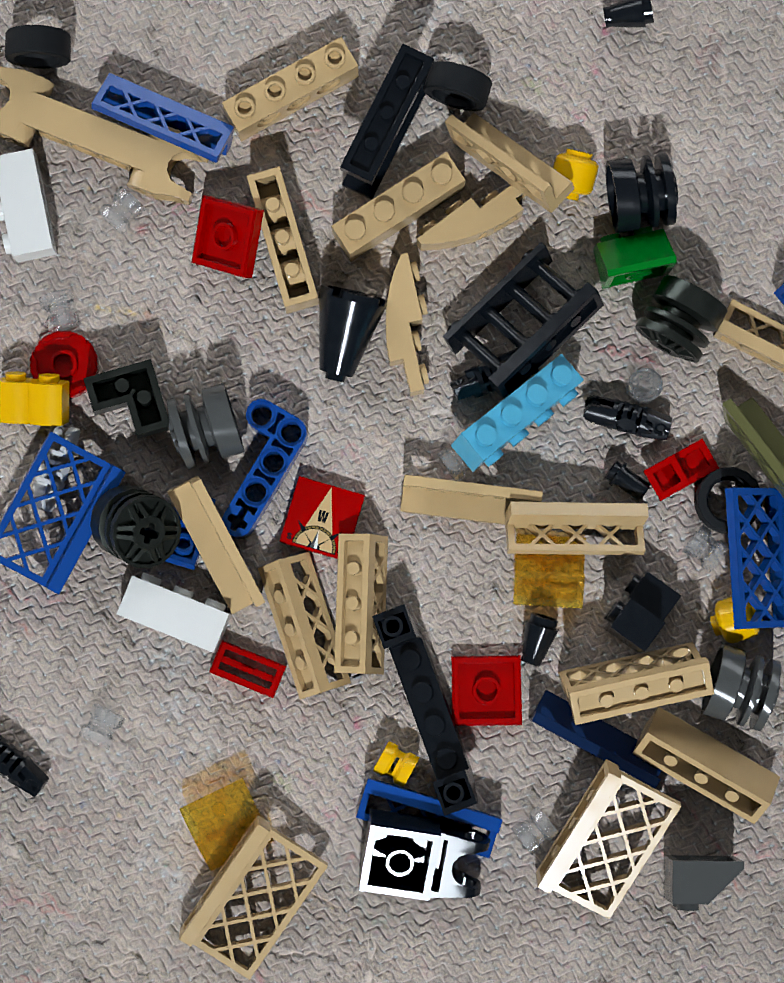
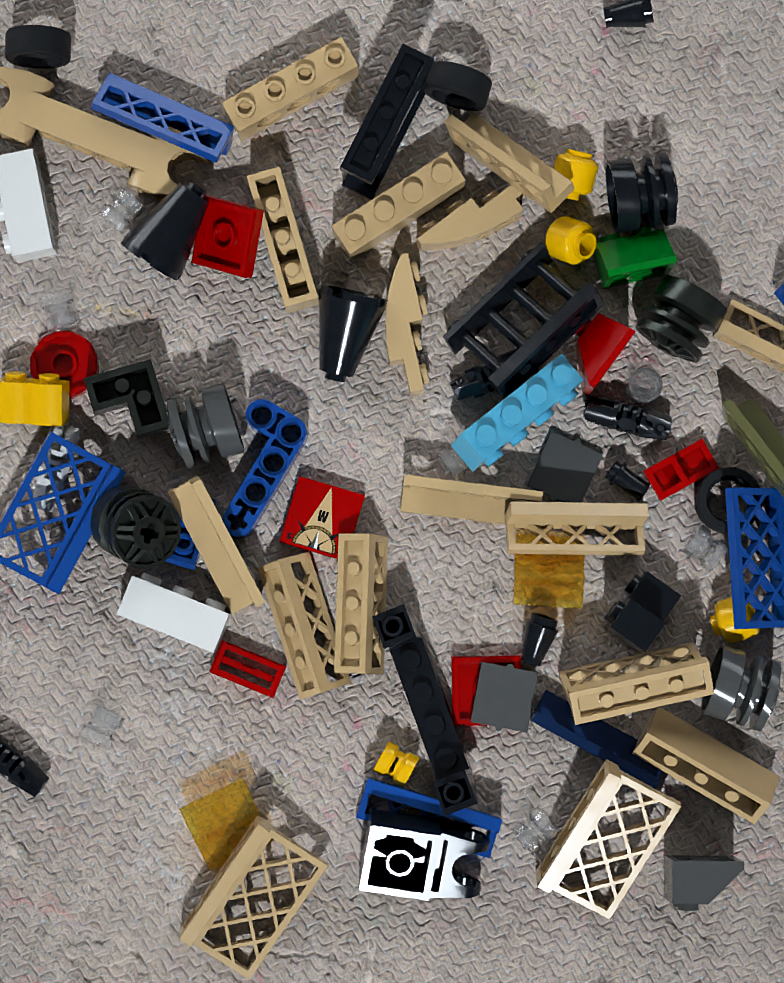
none -> black cone [121,181,209,280]
none -> dark grey piece [470,662,538,733]
none -> dark grey piece [527,431,603,503]
none -> yellow head [545,216,596,265]
none -> red slope [575,313,635,397]

